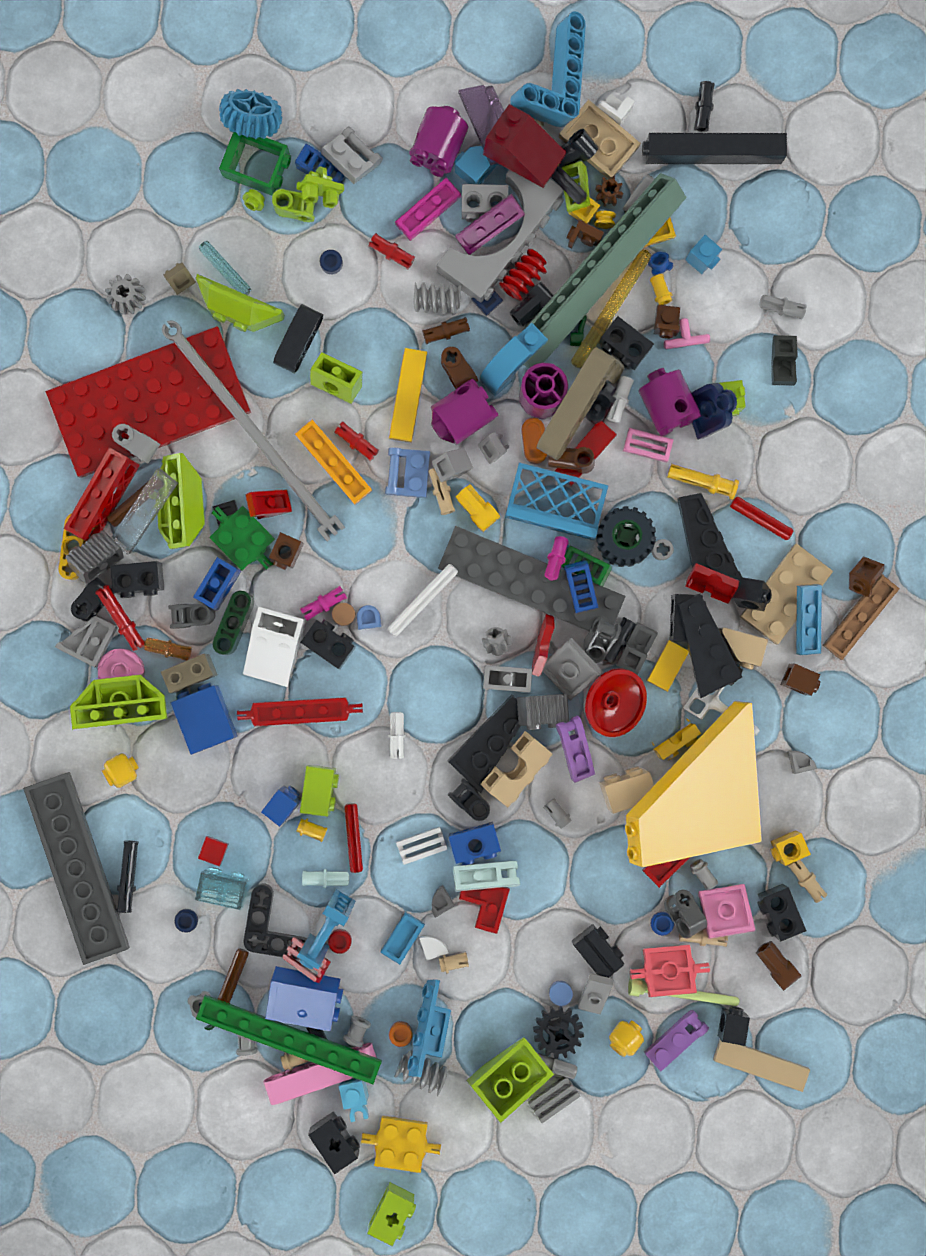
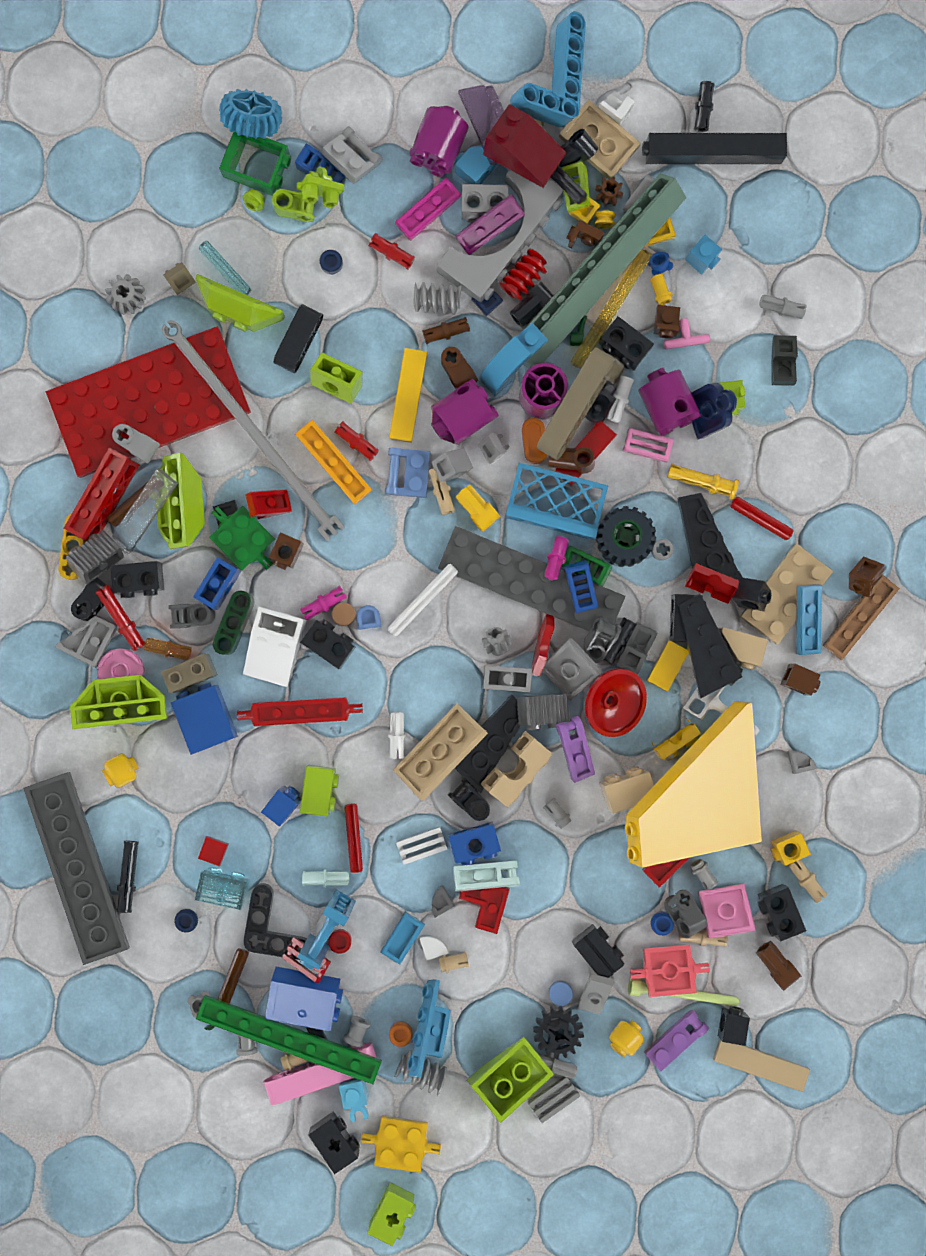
yellow pin [296,818,327,842] -> none
none -> tan plate [393,704,488,801]

